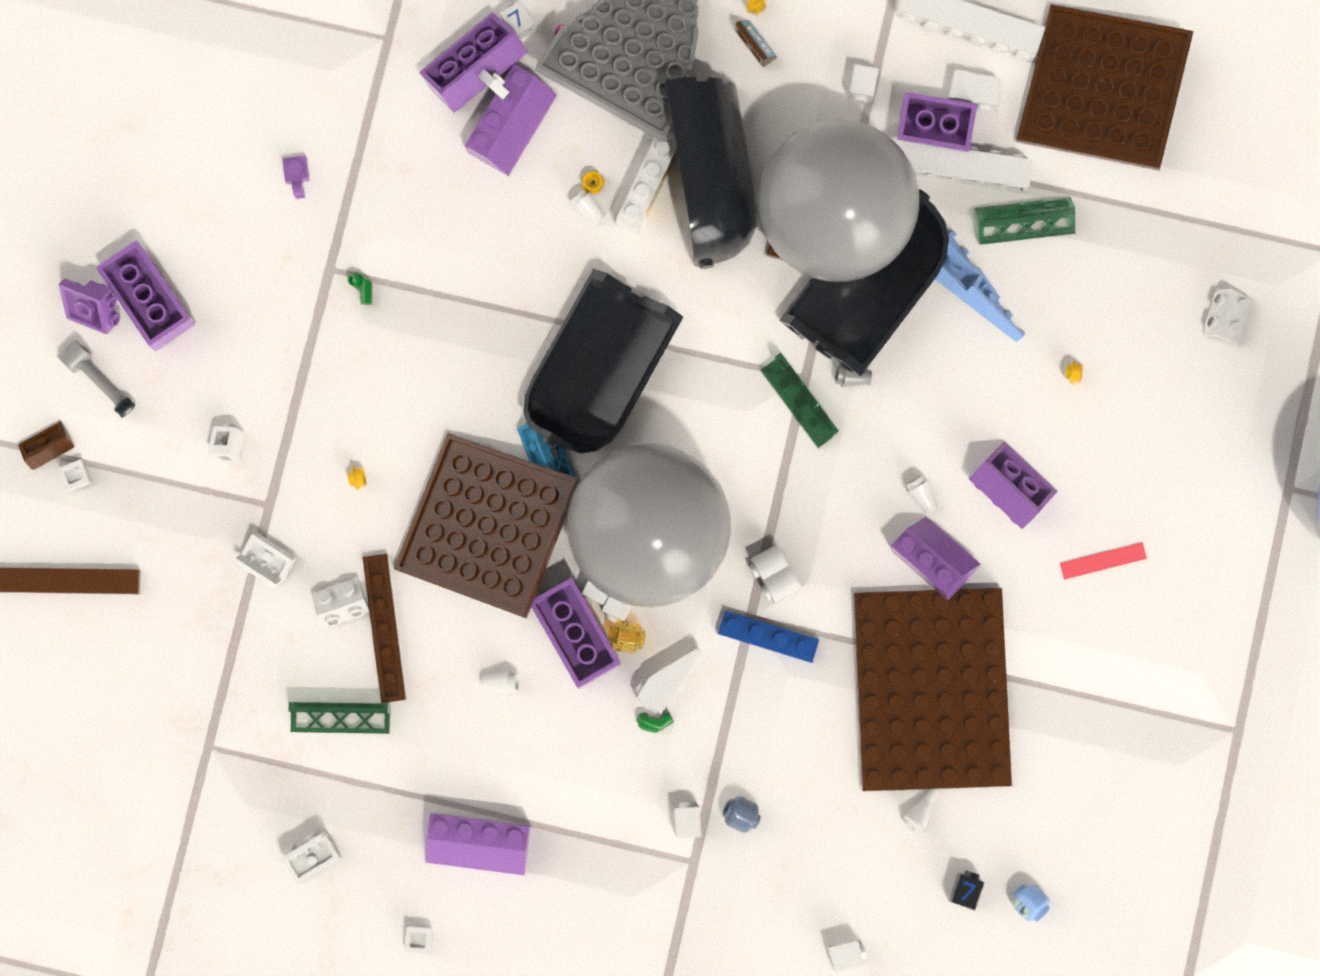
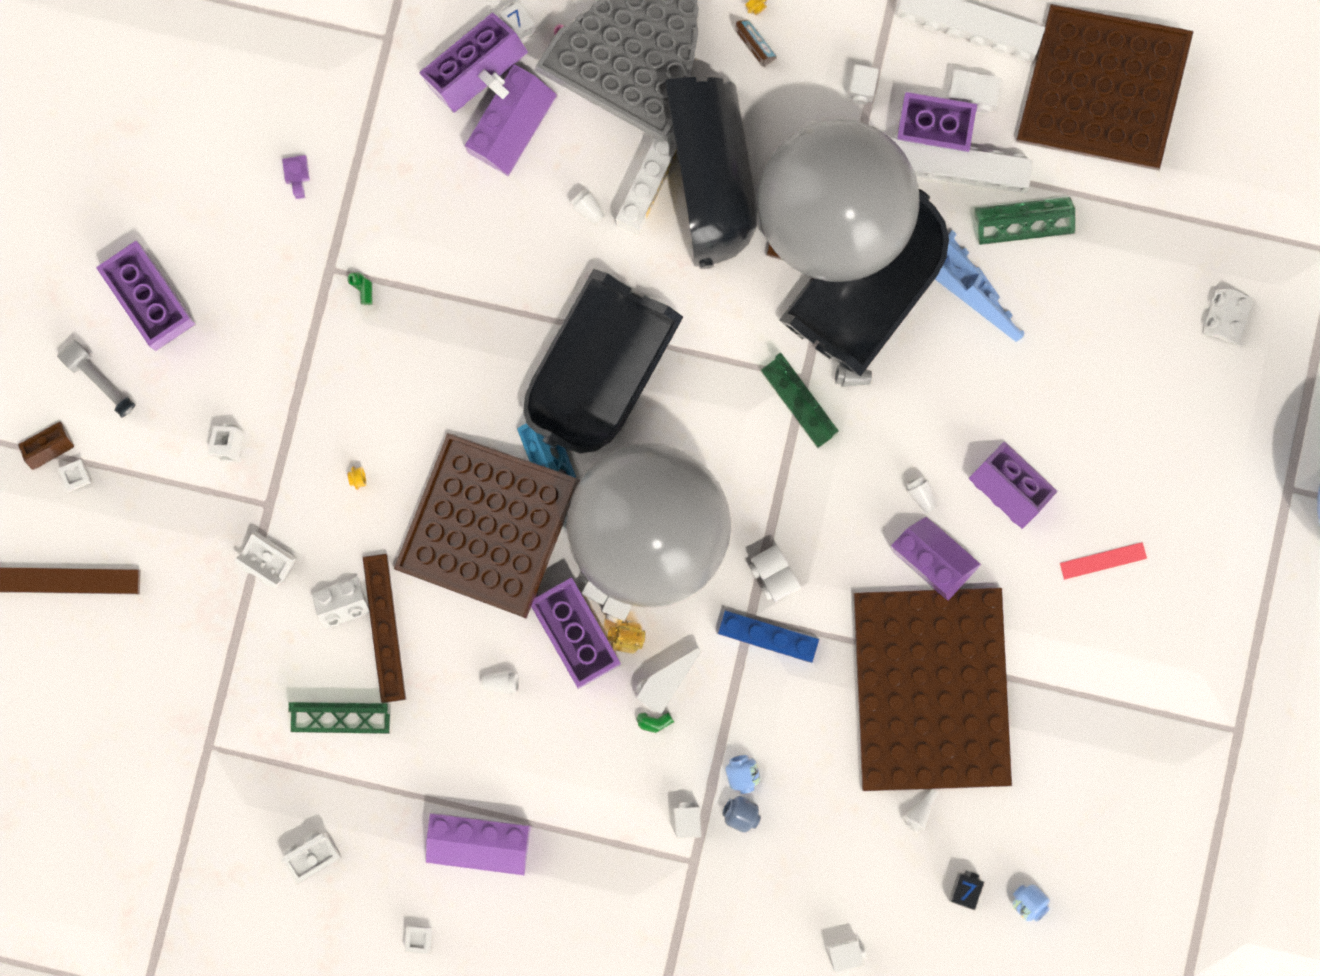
medium lavender plate [59,278,120,335] -> none
yellow plate [581,171,605,194] -> none
yellow plate [1066,360,1083,384] -> none
none -> light blue head [725,755,761,794]

